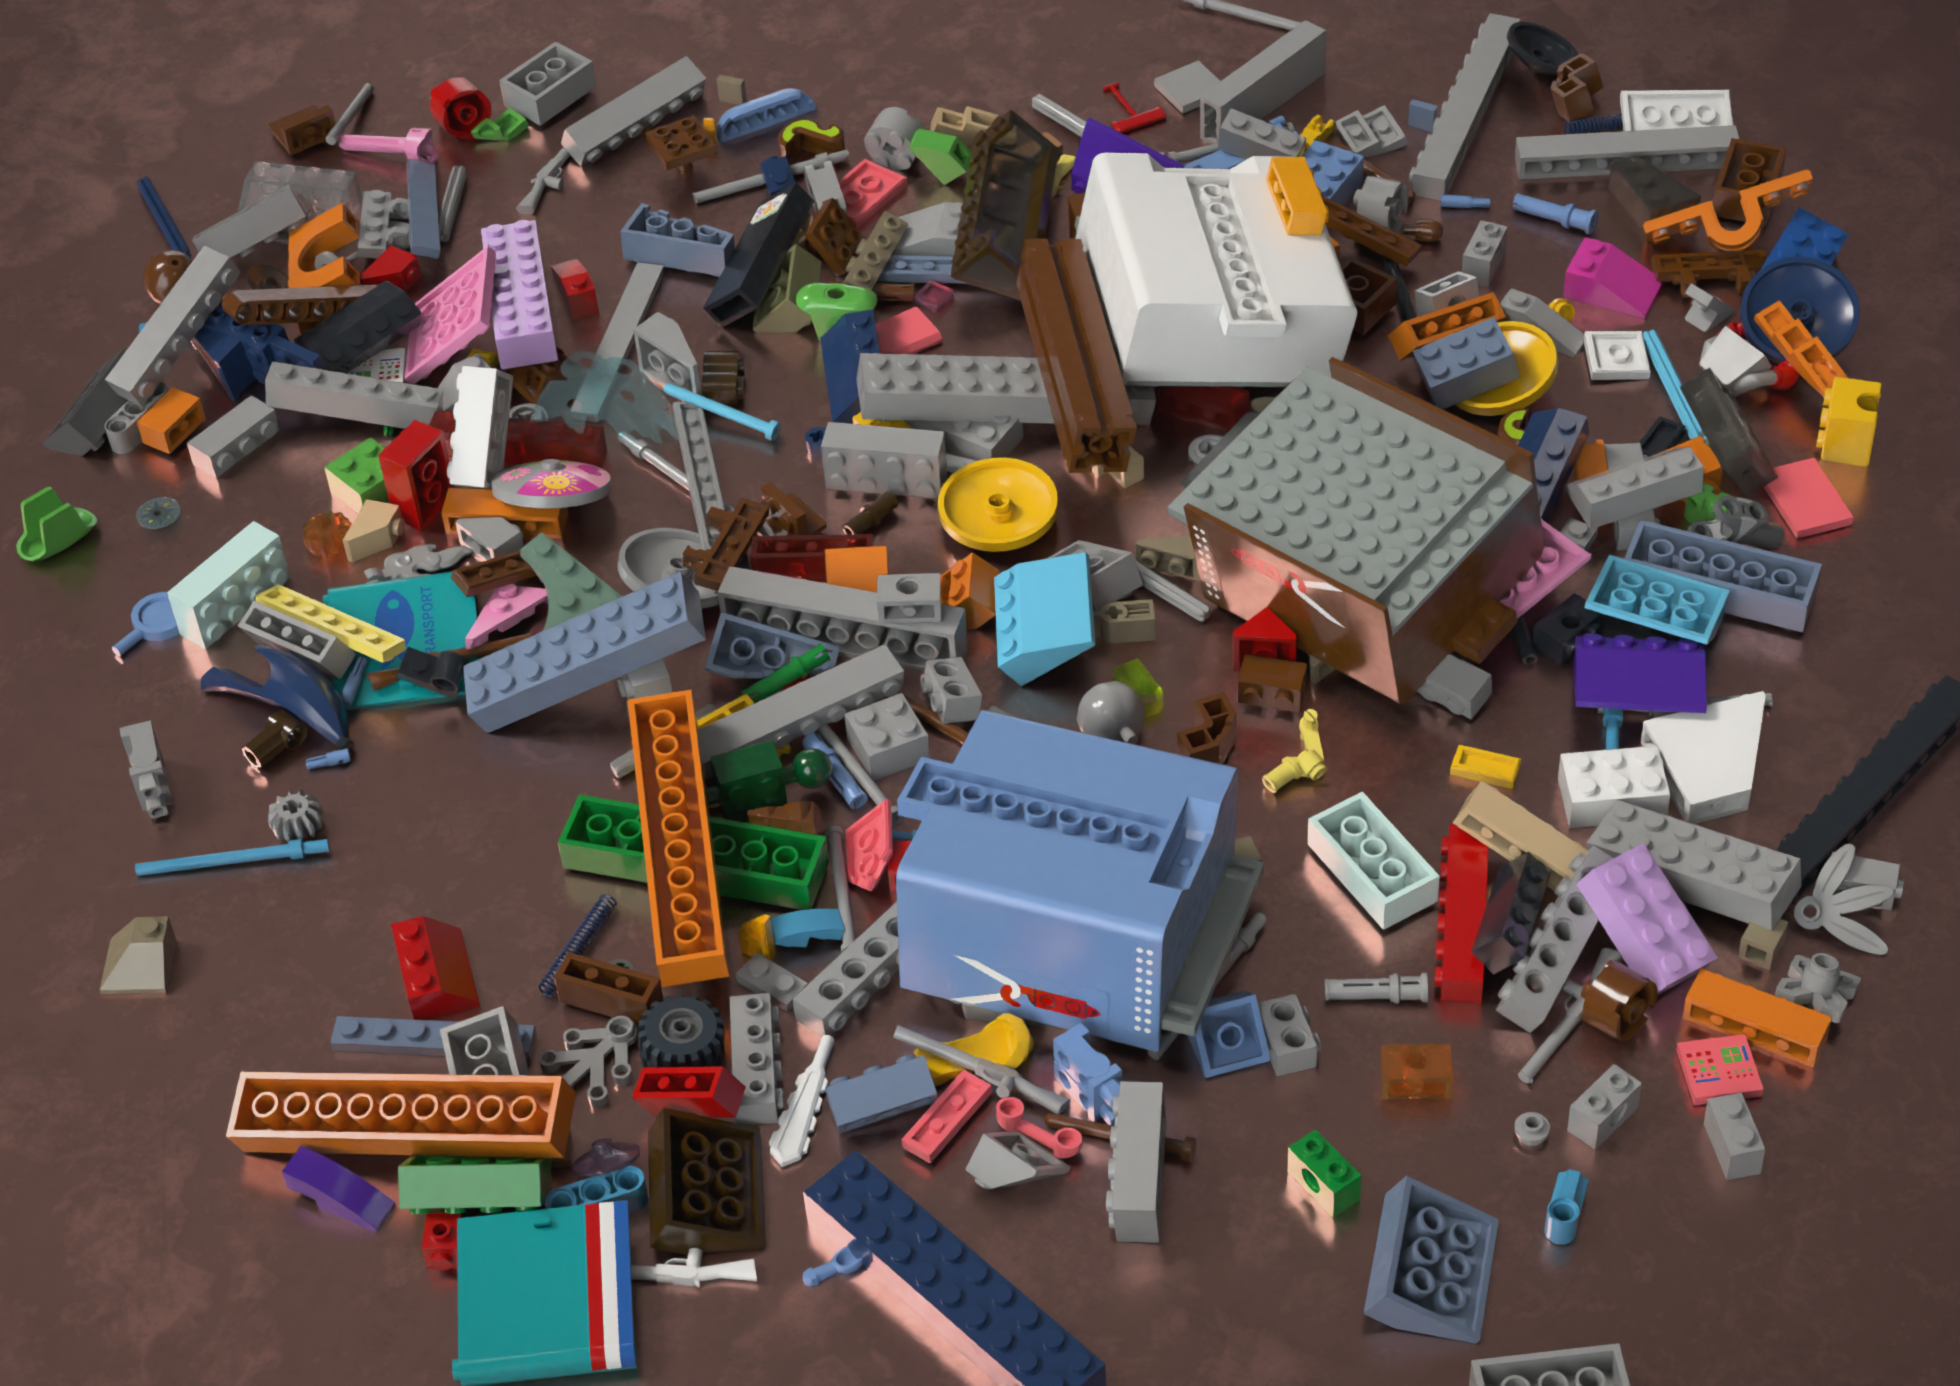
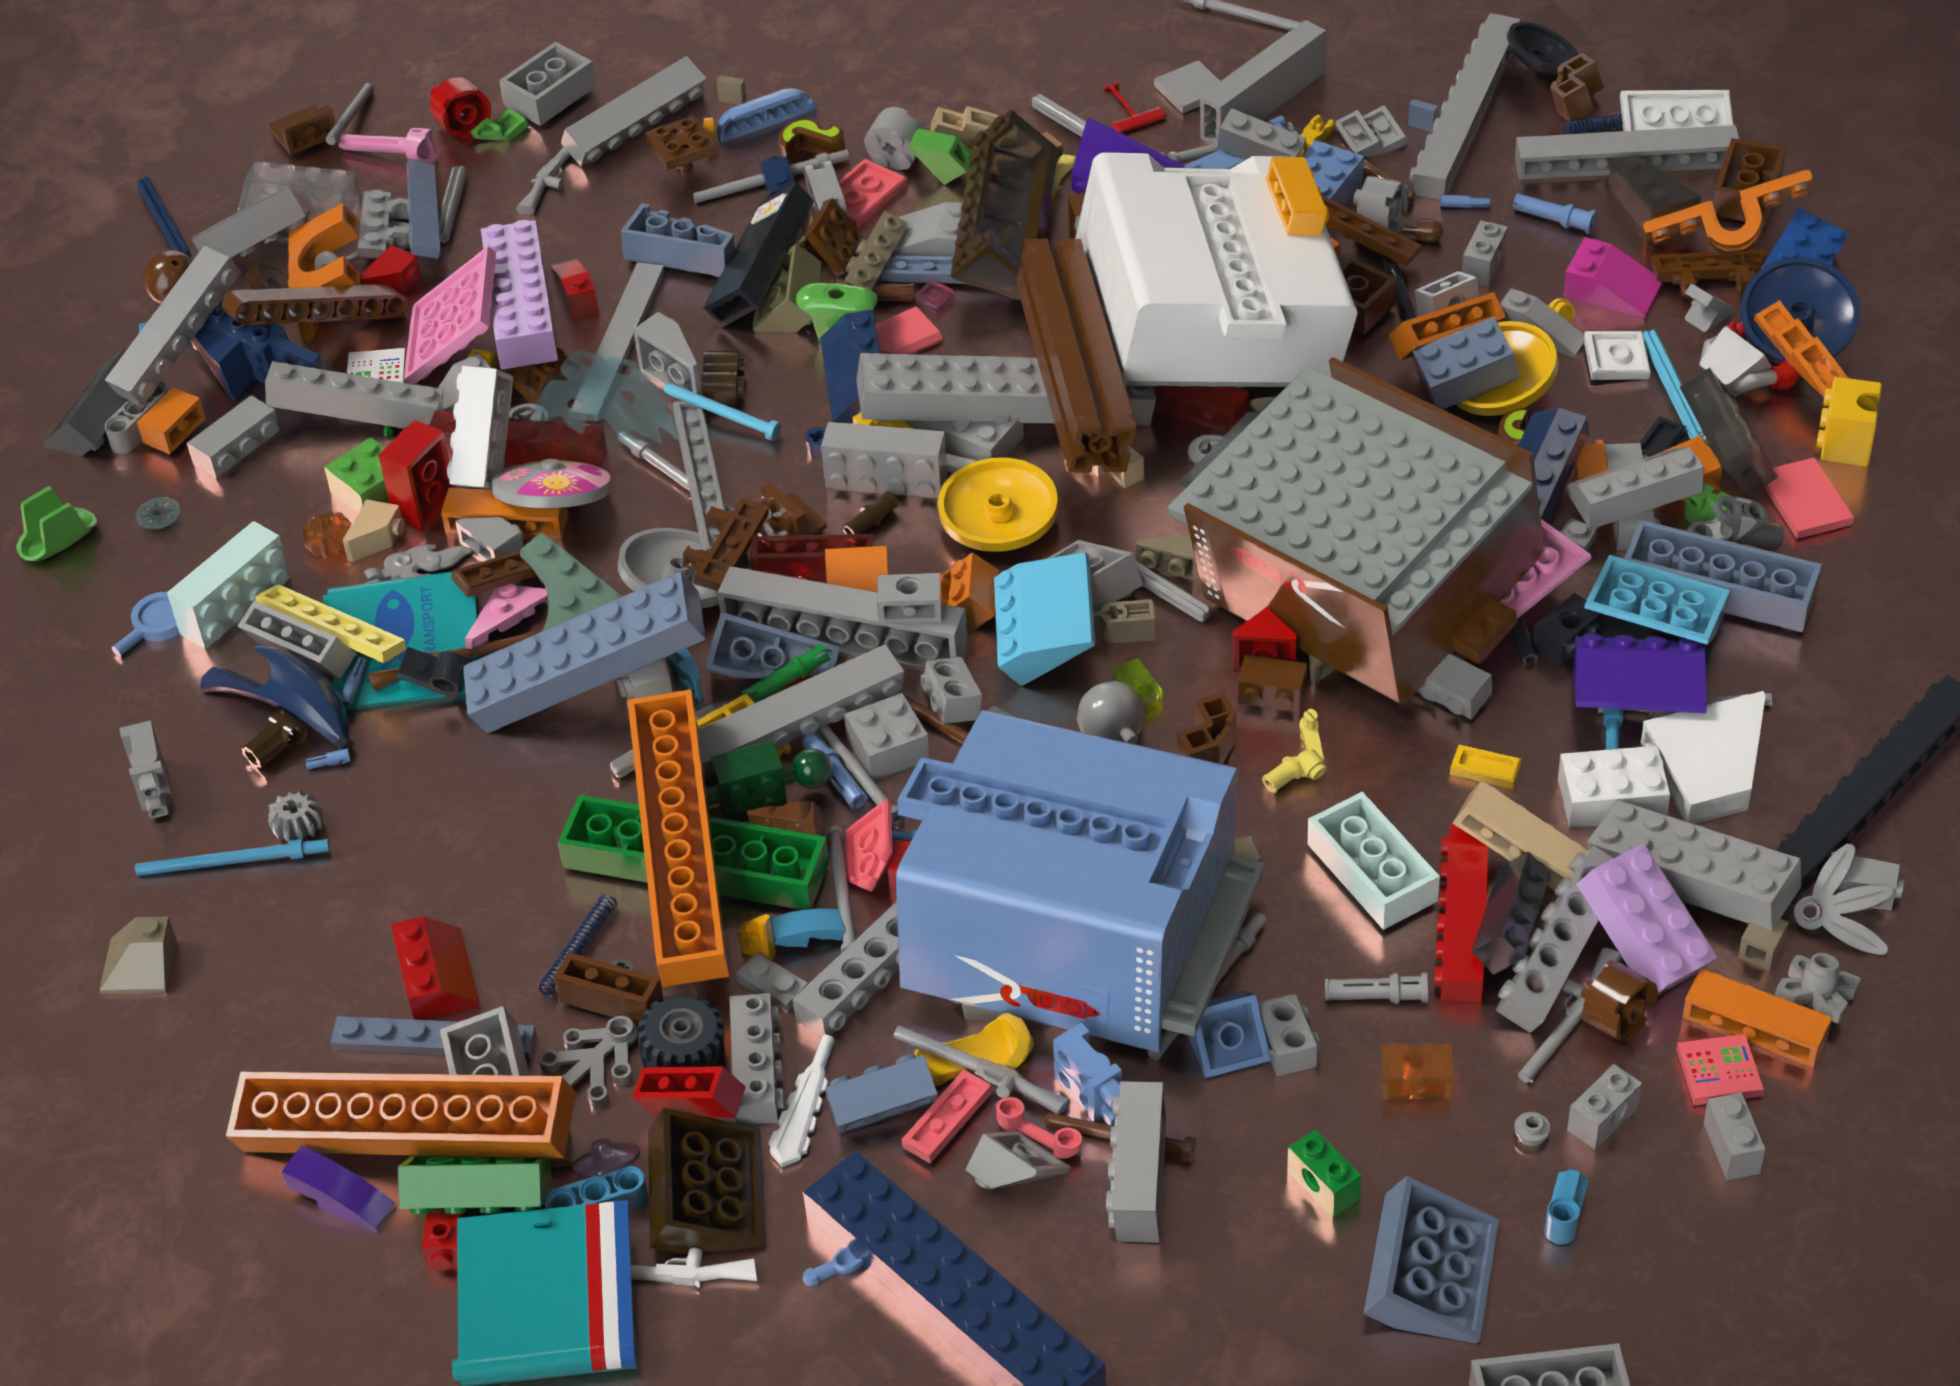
black slope [294,280,422,373] -> none
none -> dark azure slope [665,648,704,702]

